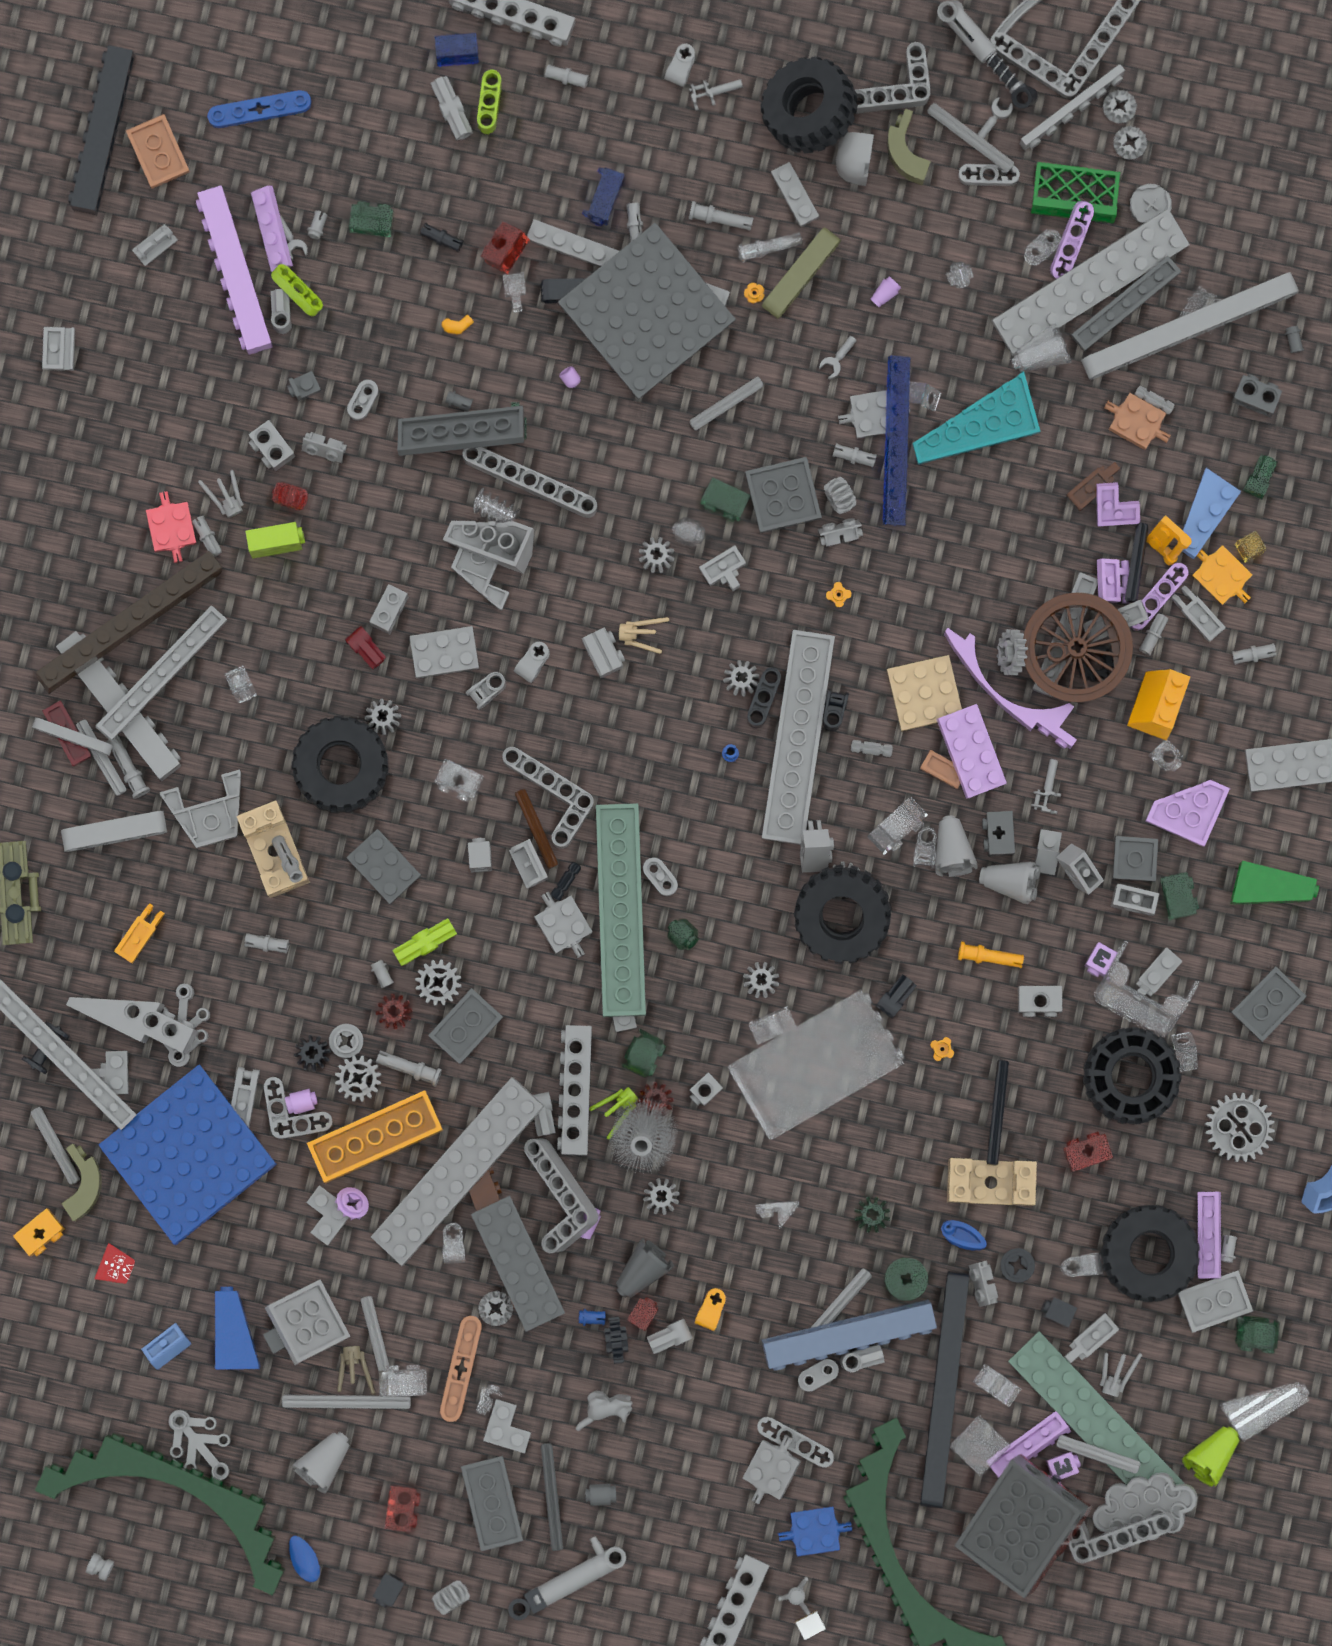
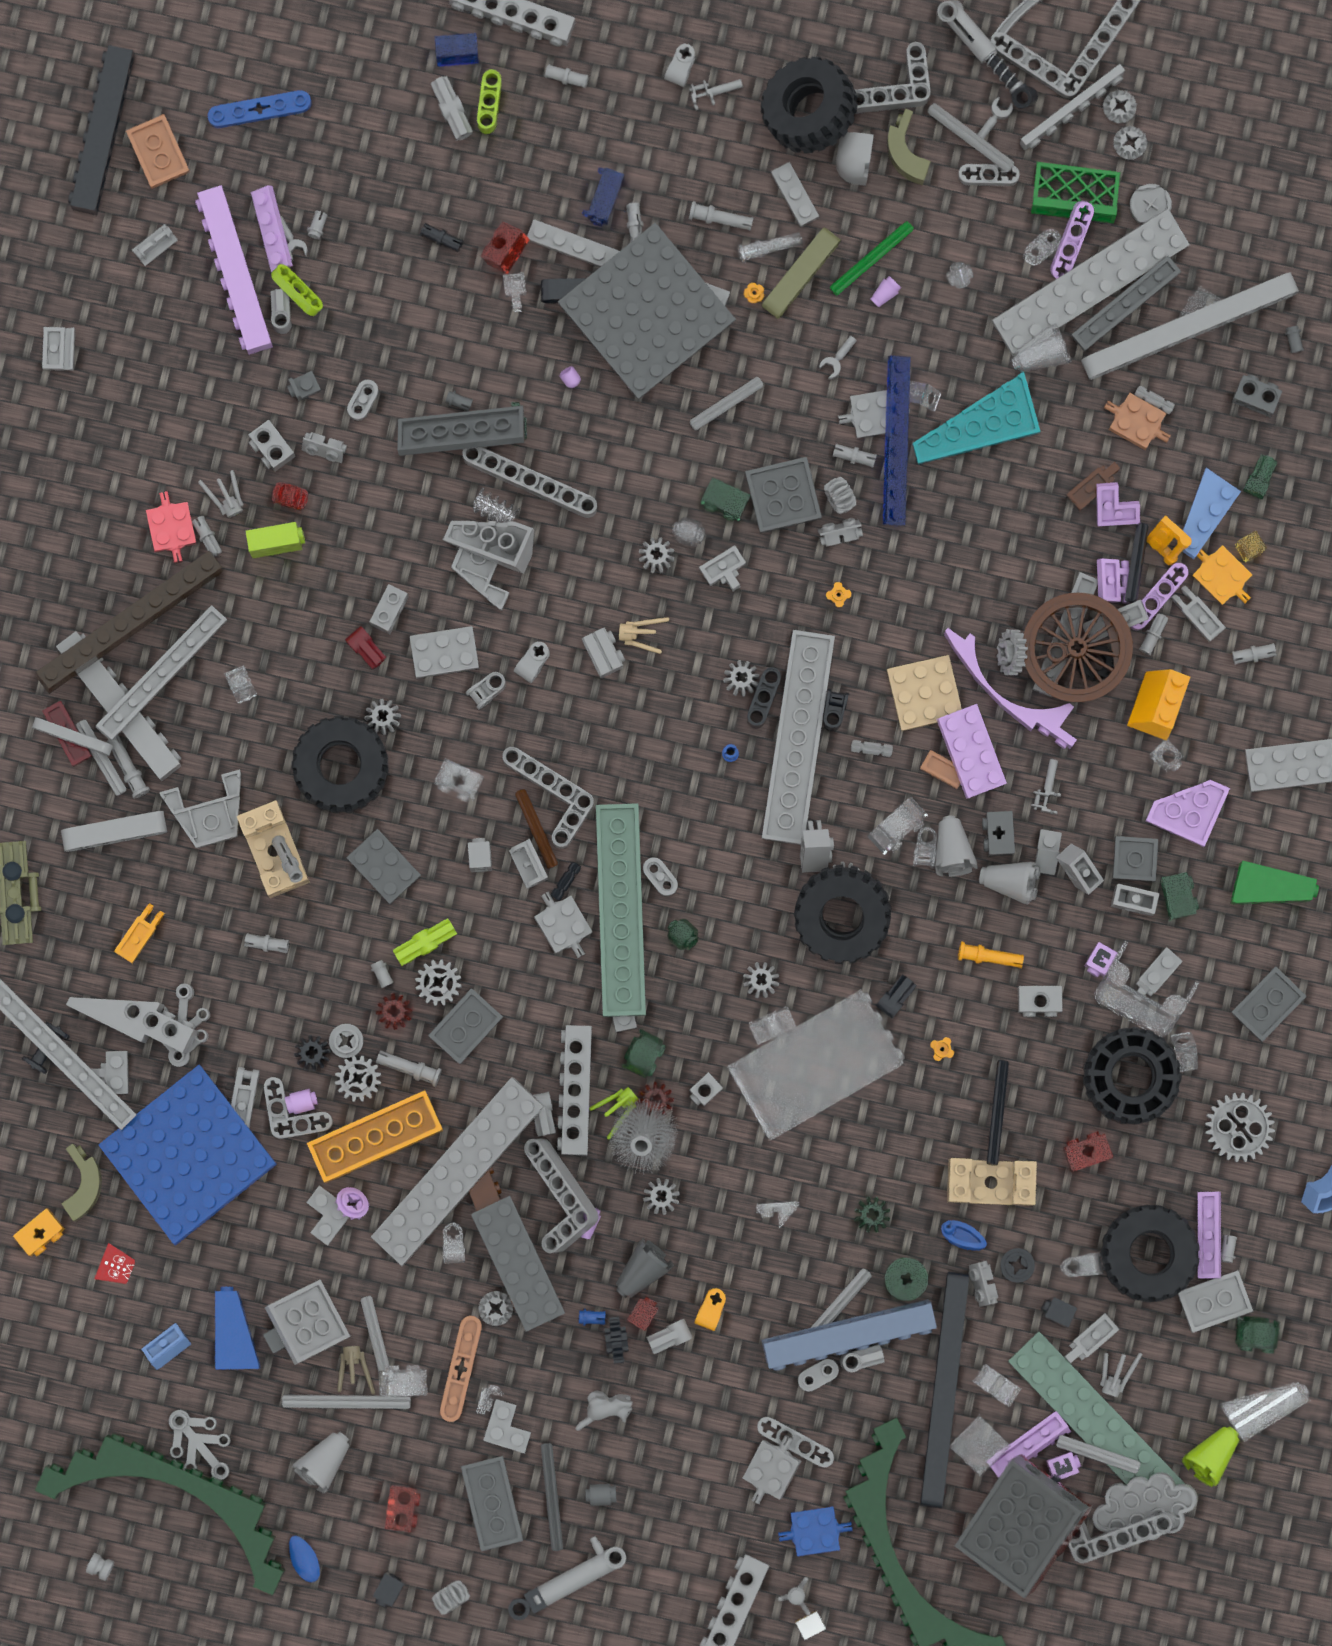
light grey axle [31,1107,80,1185] -> none
clear green brick [349,201,394,237] -> none
light orange arm [441,315,474,335] -> none
none -> green axle [830,221,914,295]

